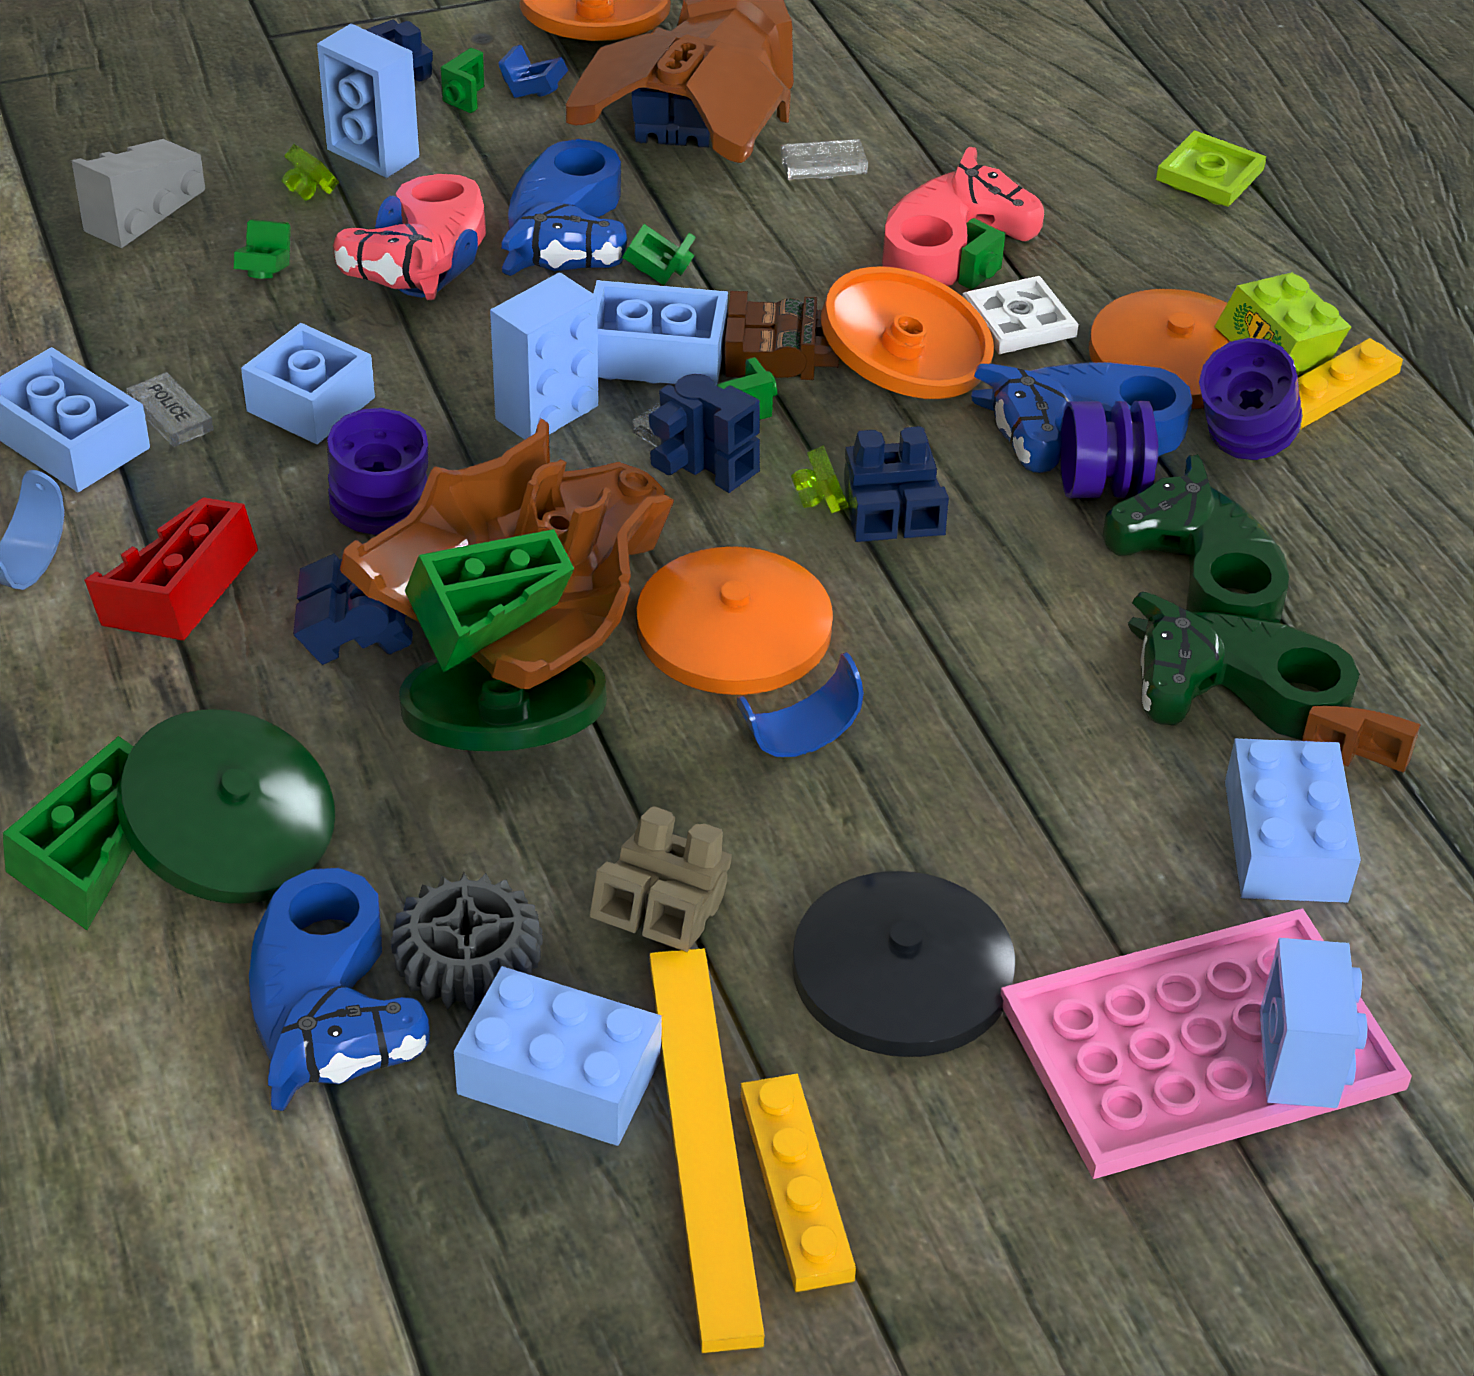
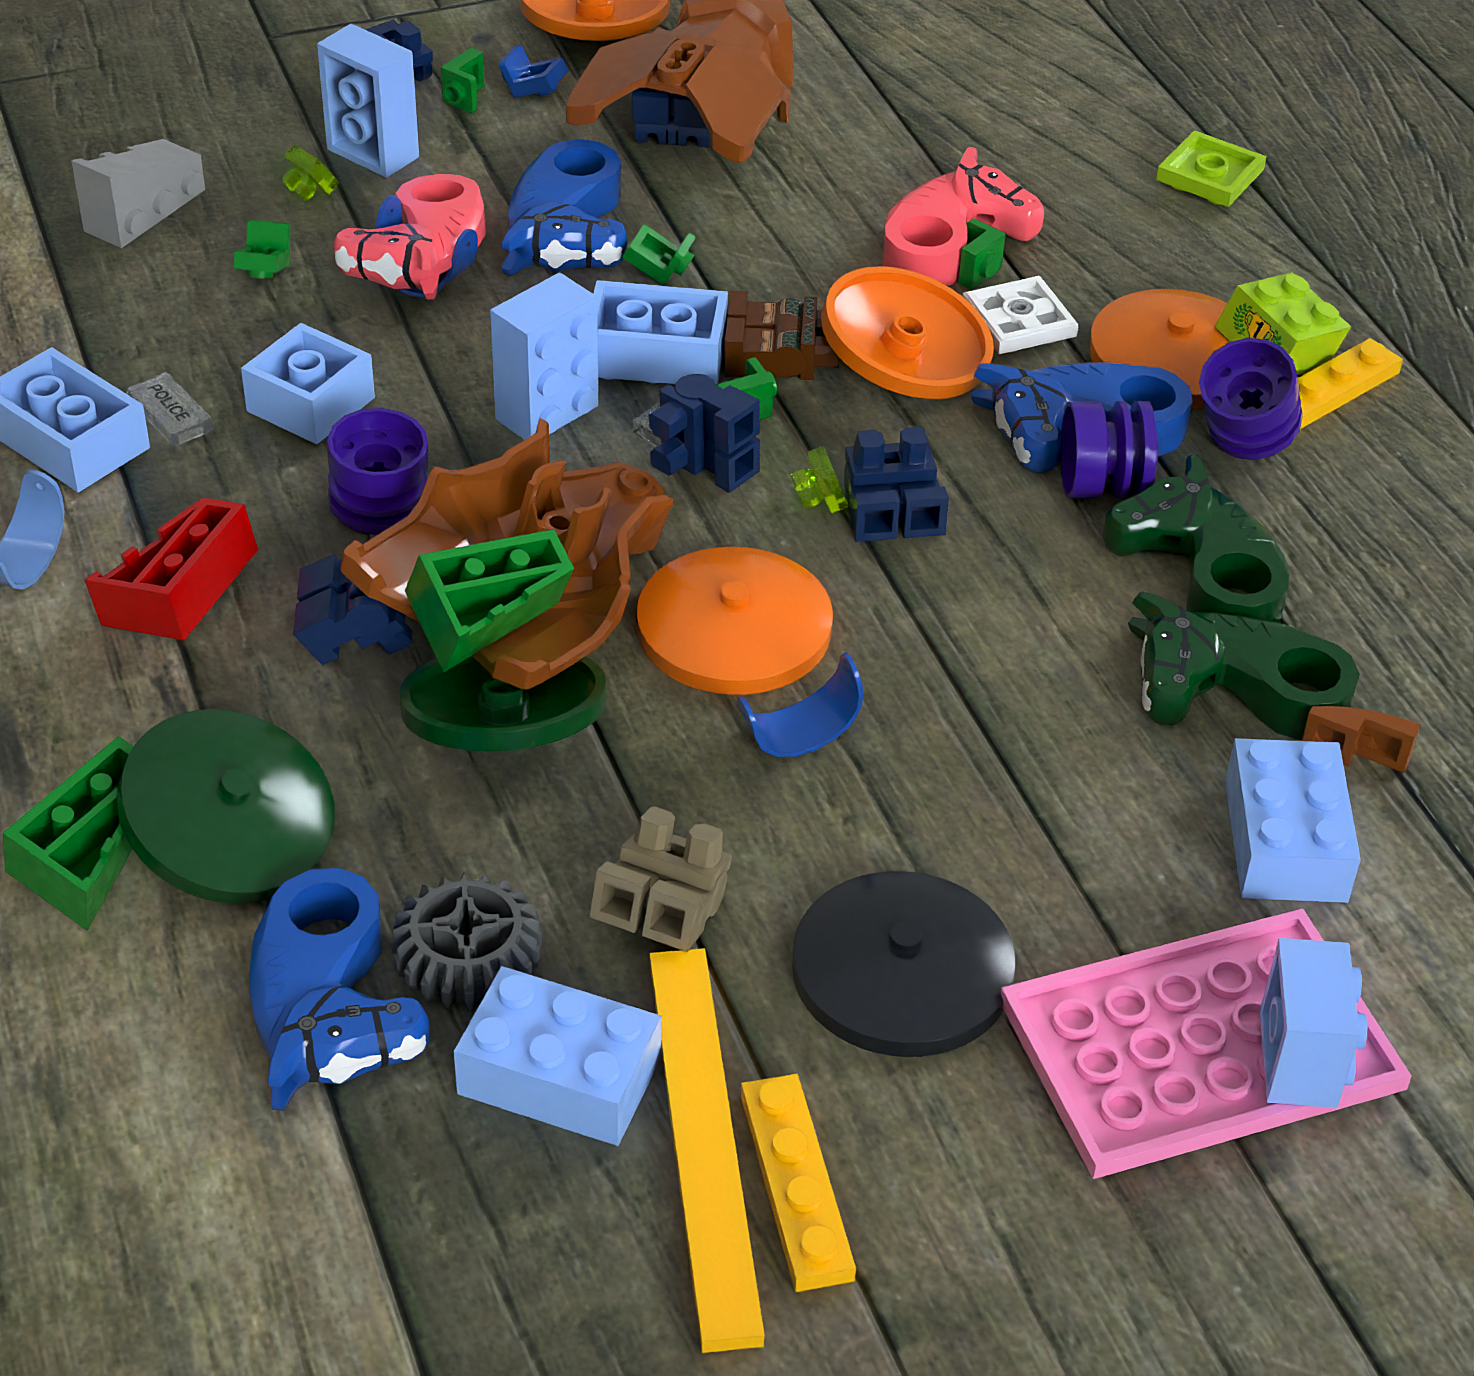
clear plate [781,139,868,180] -> none

